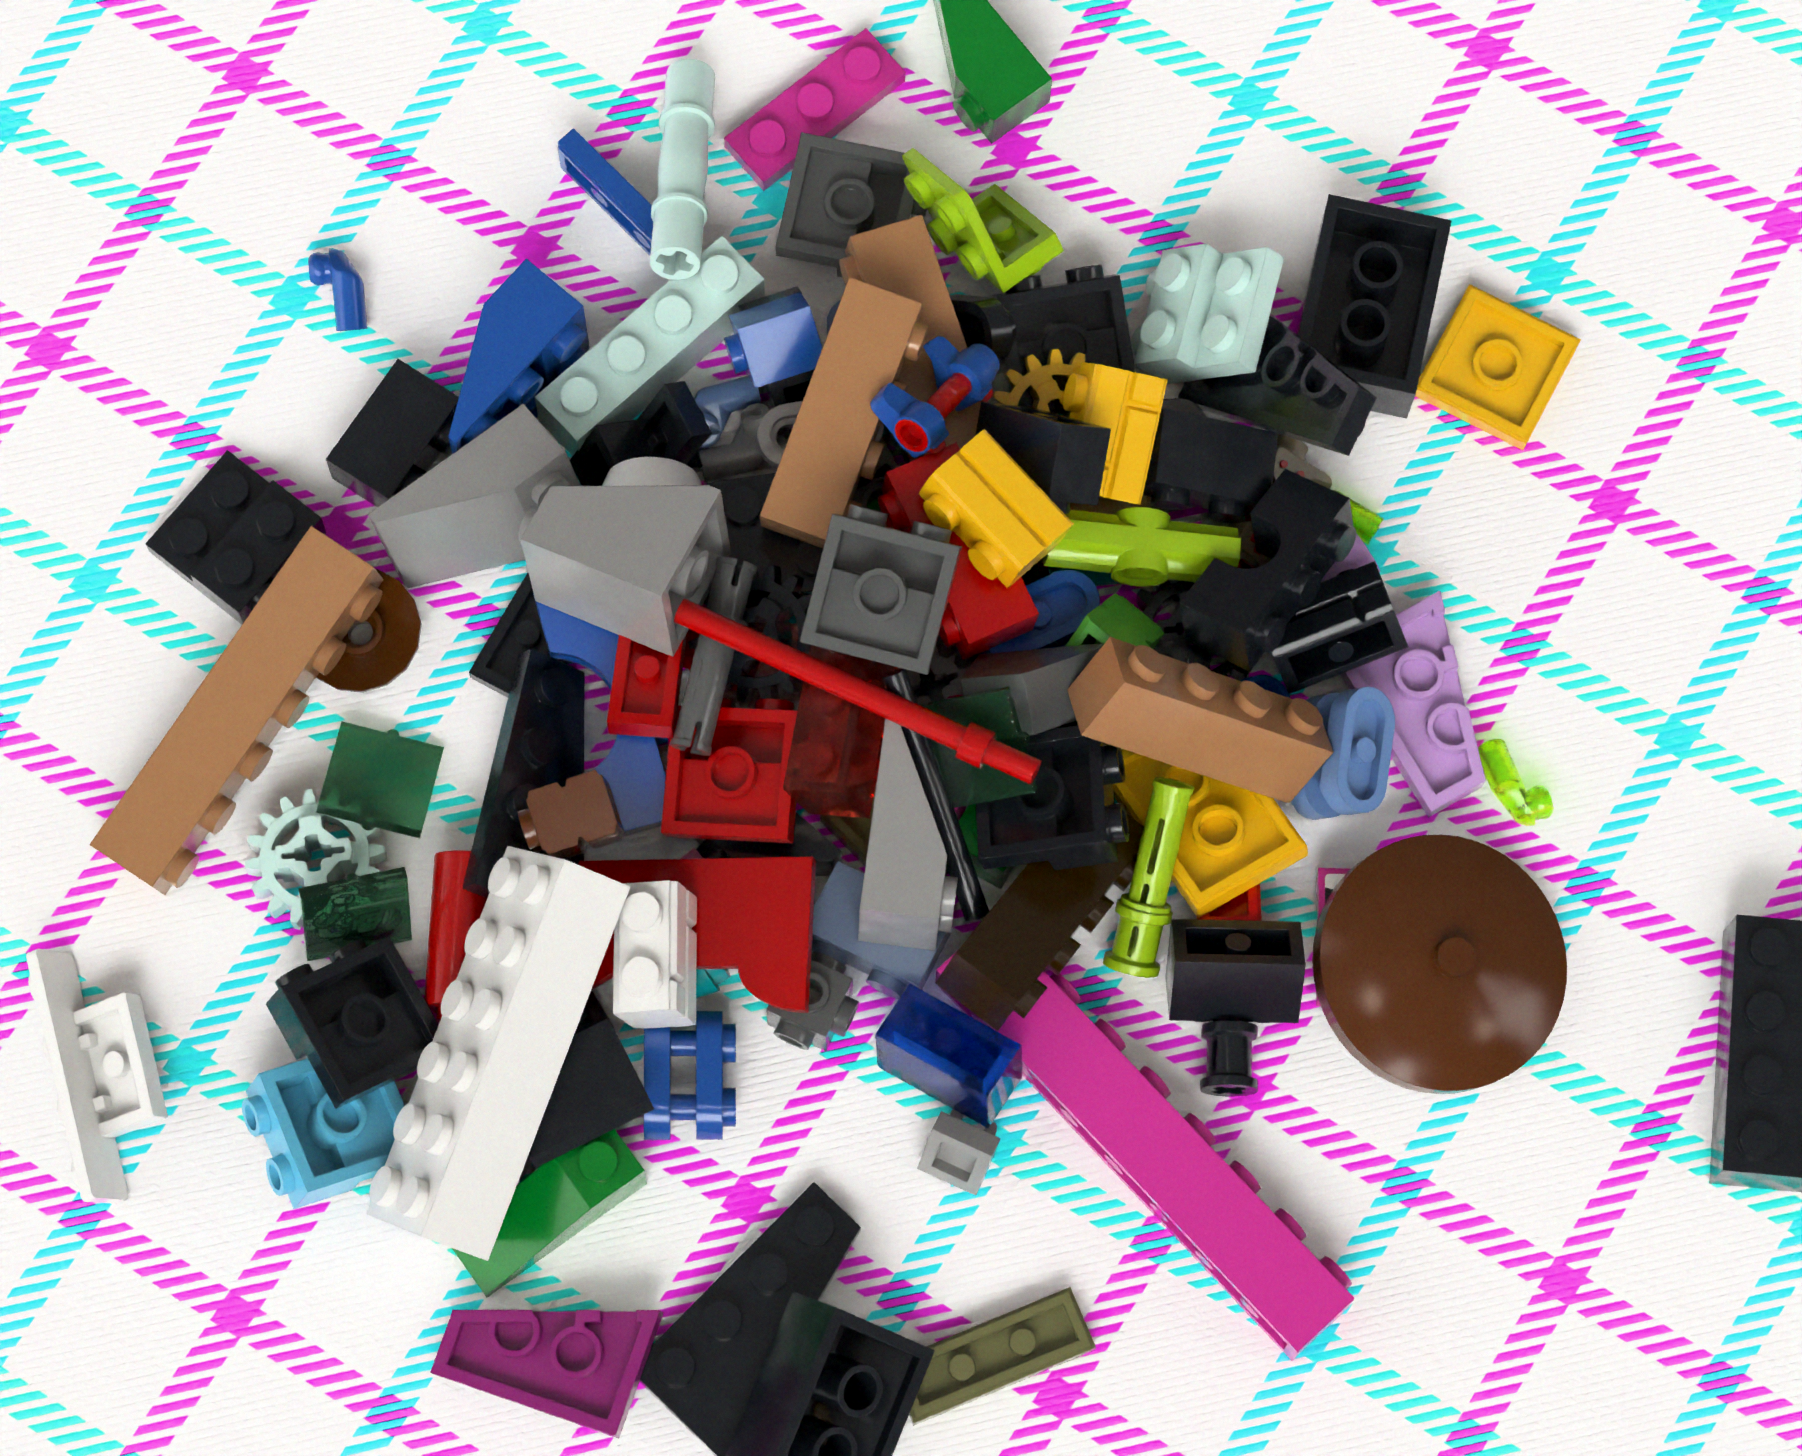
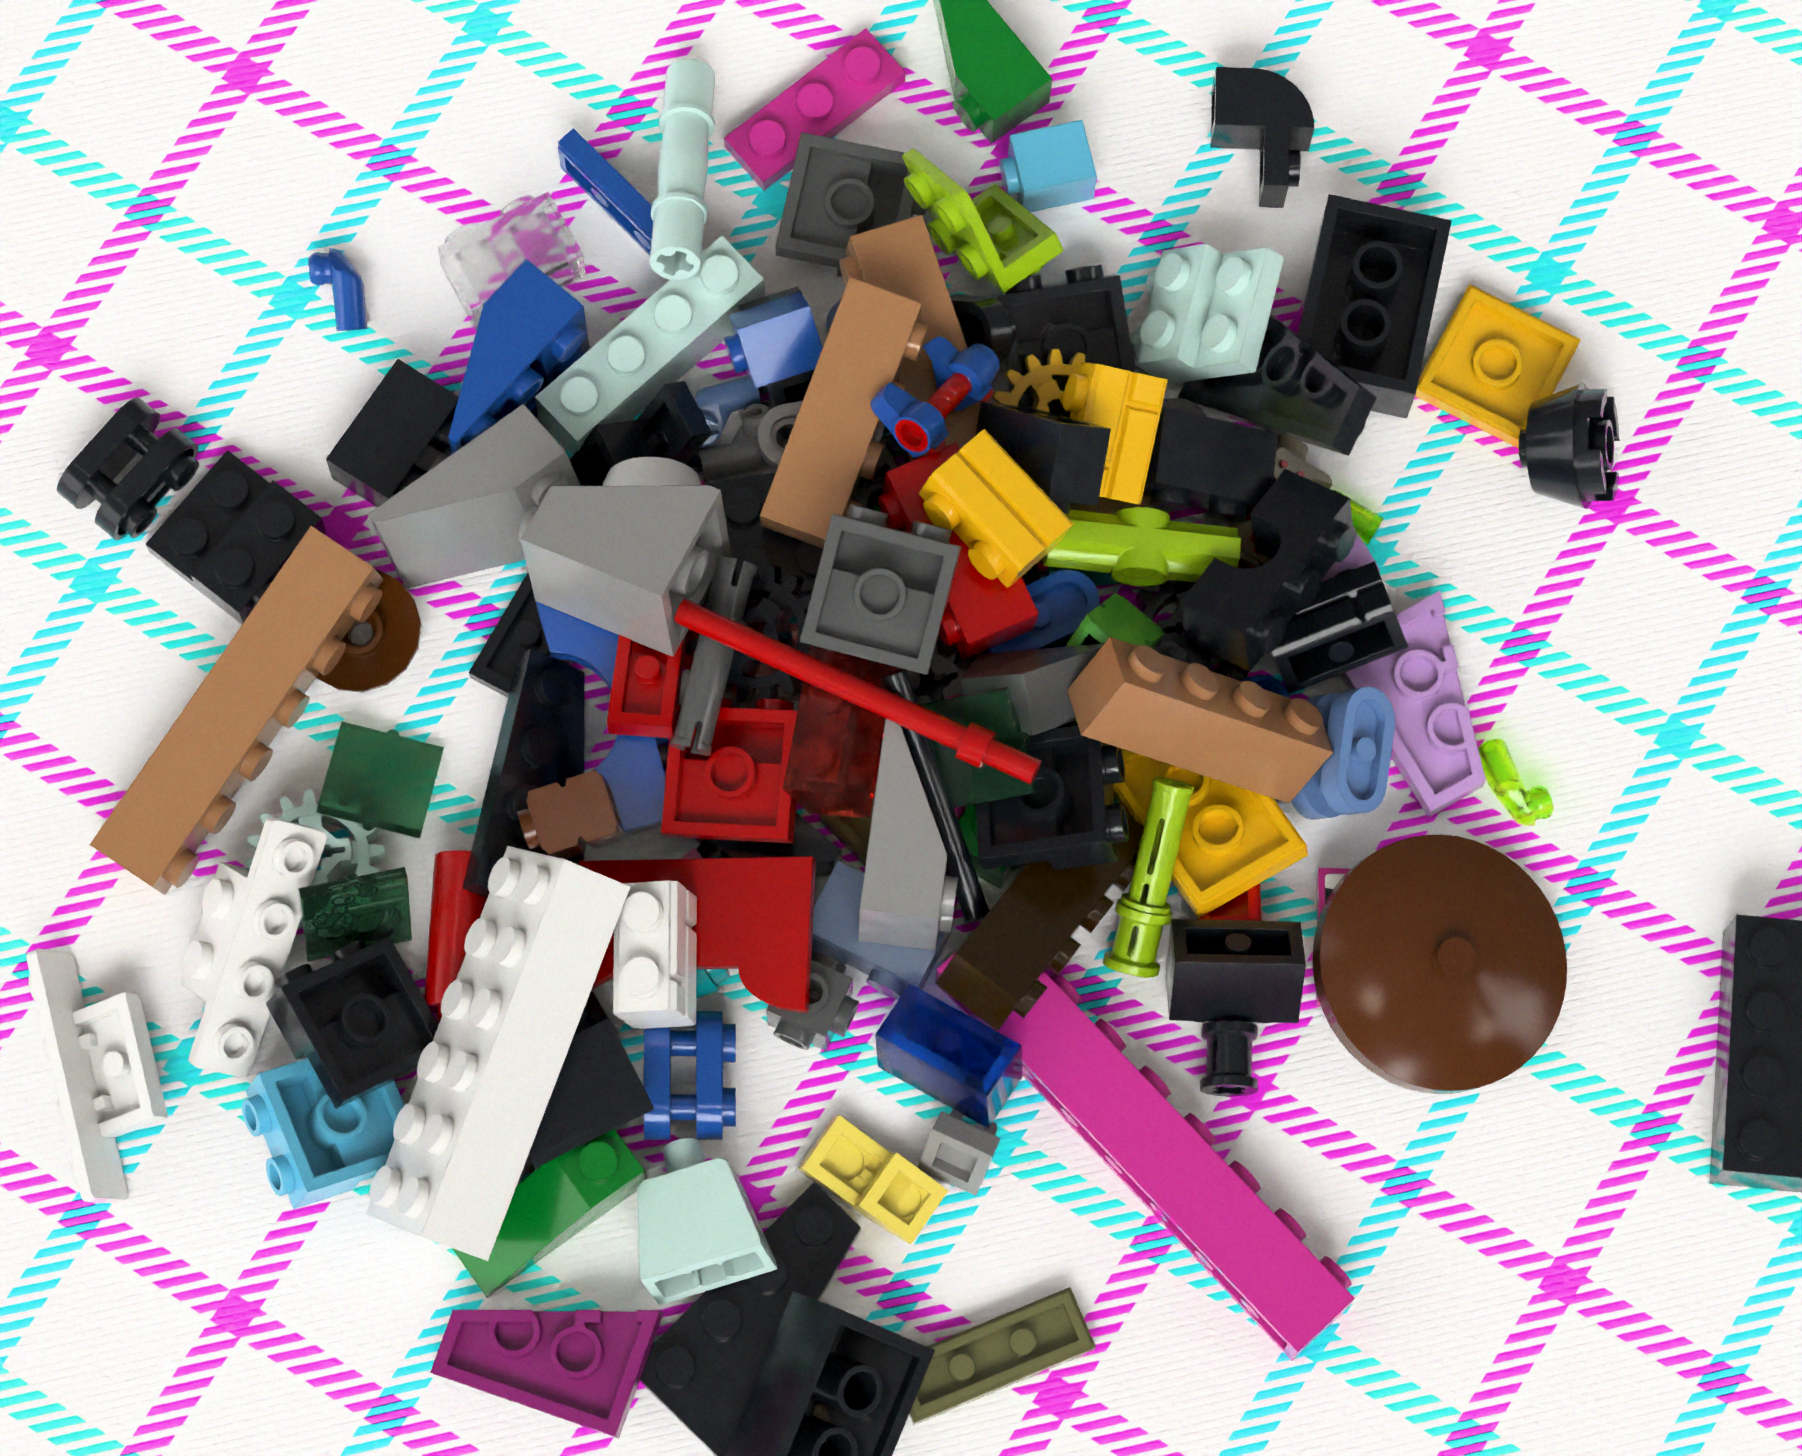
none -> black brick [57,397,199,540]
none -> white bracket [180,817,327,1078]
none -> clear brick [437,191,586,330]
none -> light aqua torso [637,1138,777,1305]
none -> light yellow slope [797,1115,948,1244]
none -> medium azure brick [999,120,1097,212]
none -> black brick [1210,67,1314,208]
none -> black cone [1519,383,1620,509]

